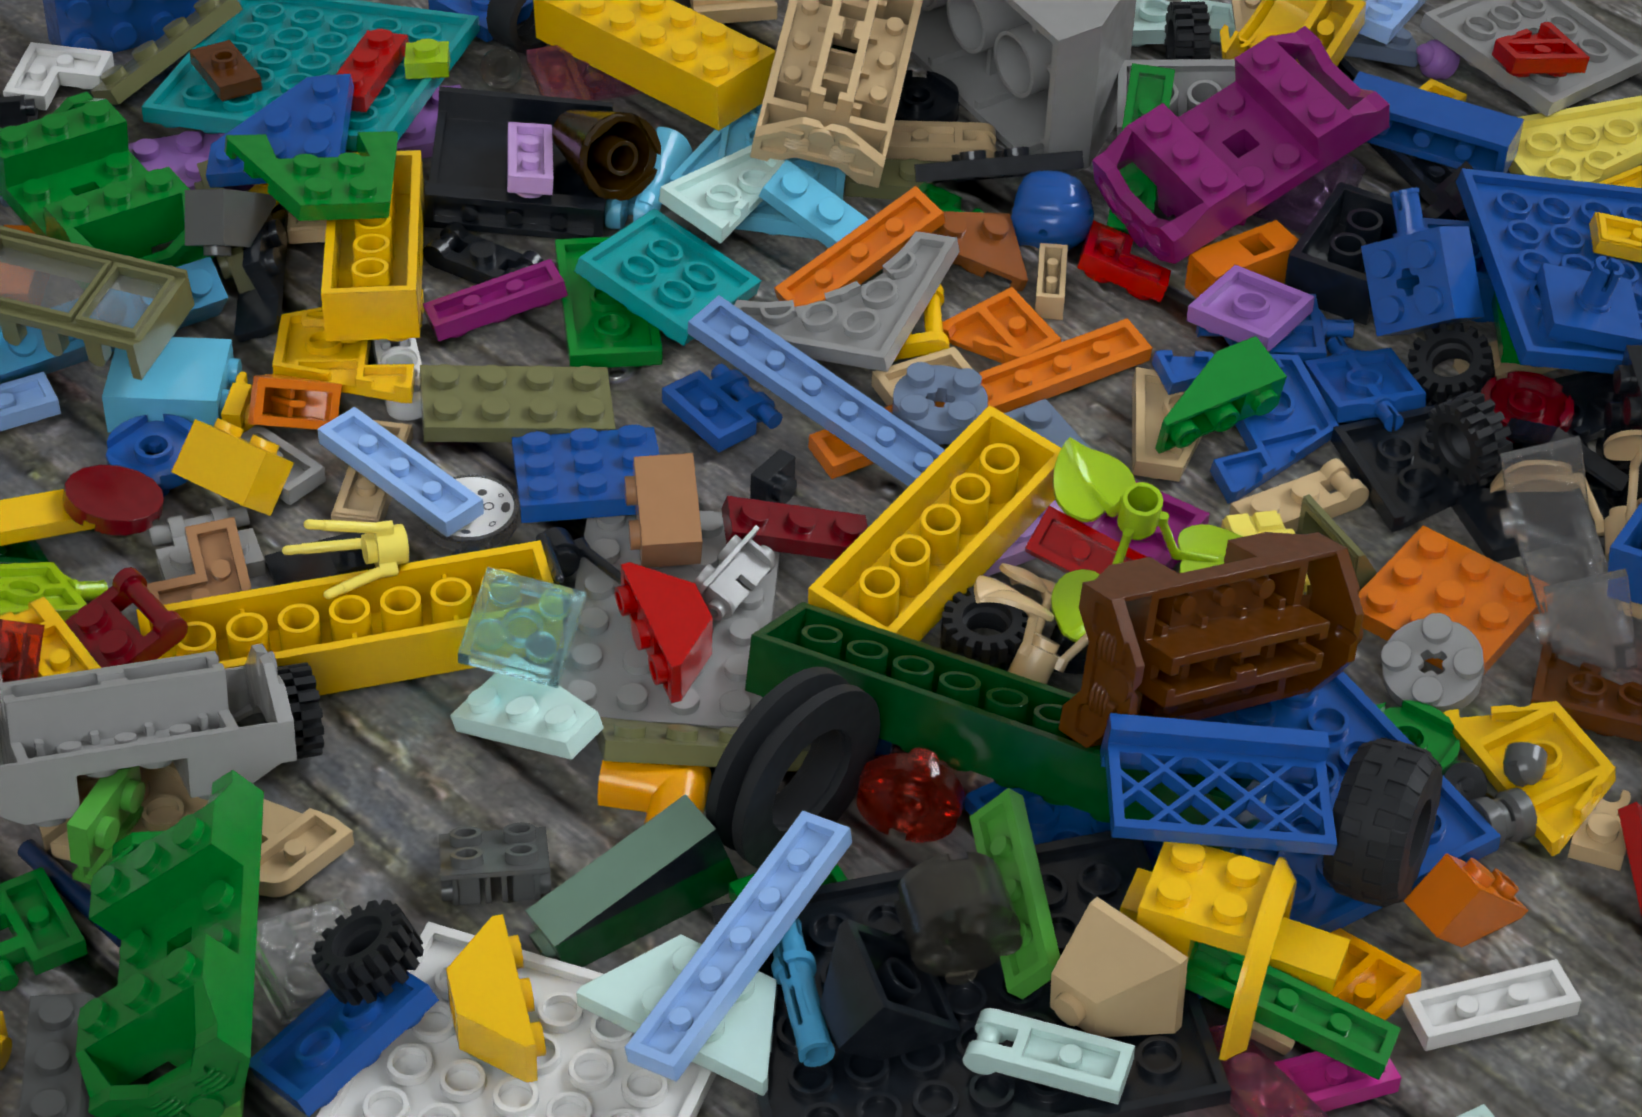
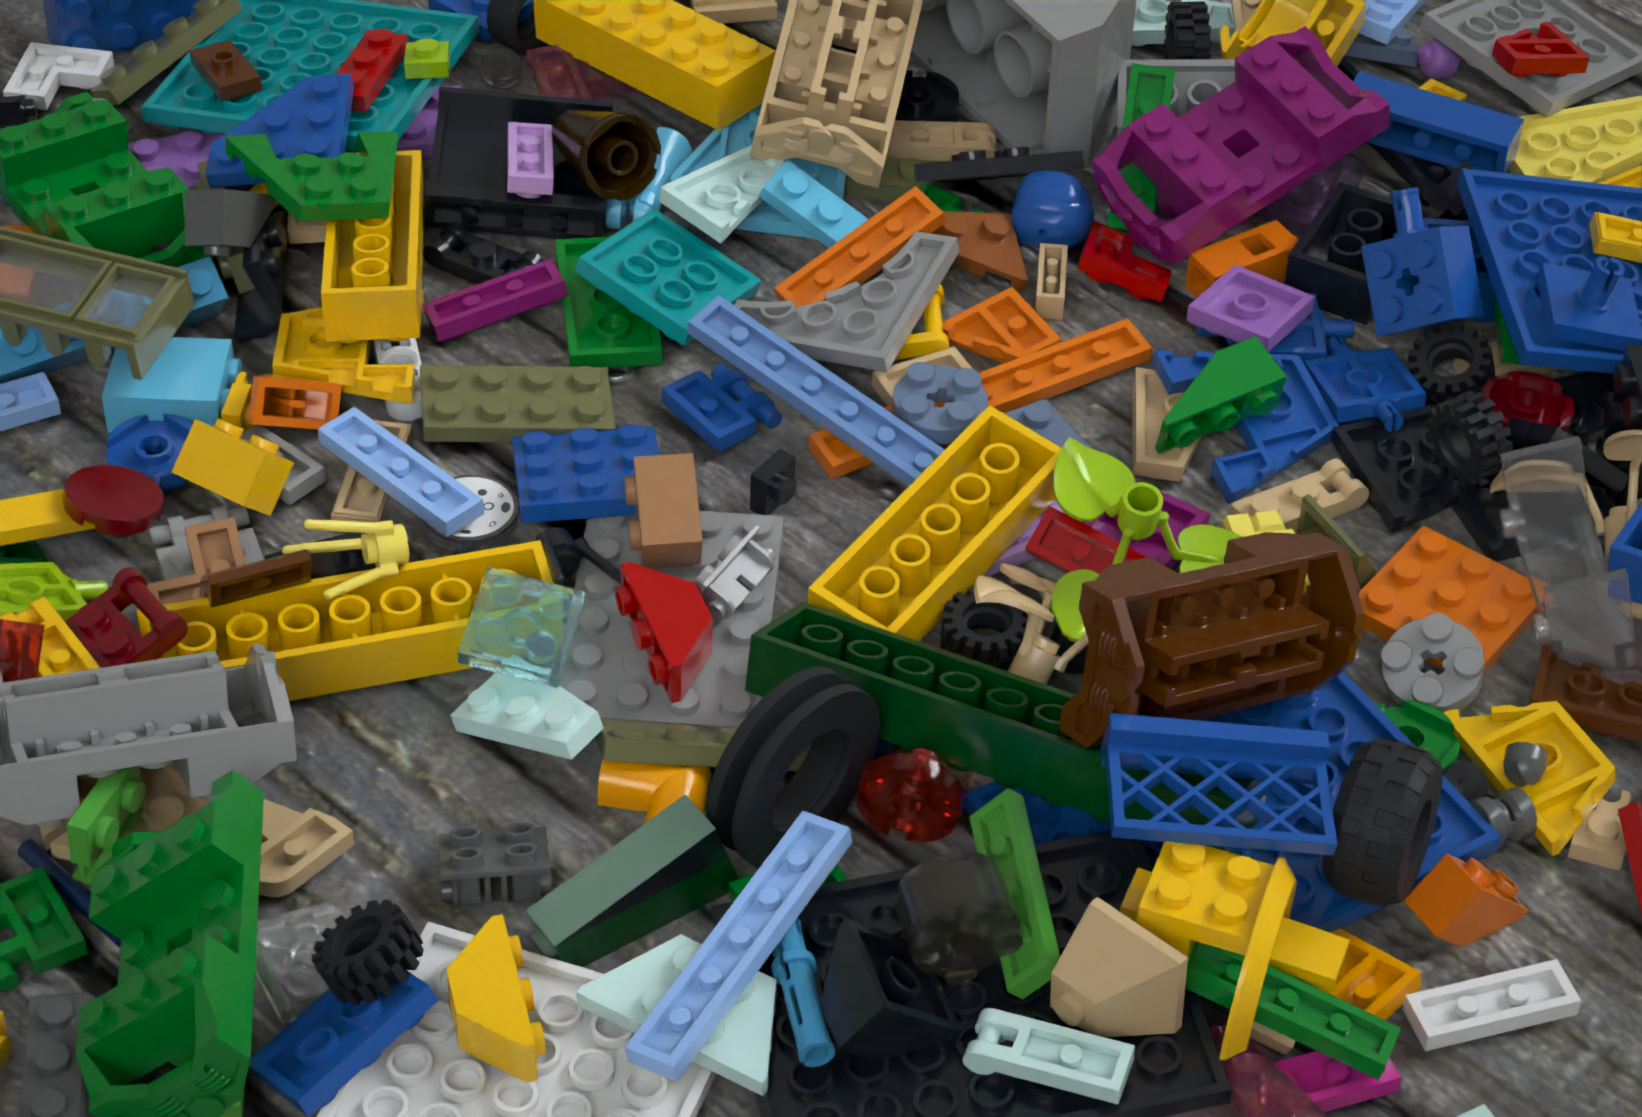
black tyre [264,662,324,759] -> none
dark red plate [721,496,868,560] -> none
none -> reddish brown slope [199,549,312,608]

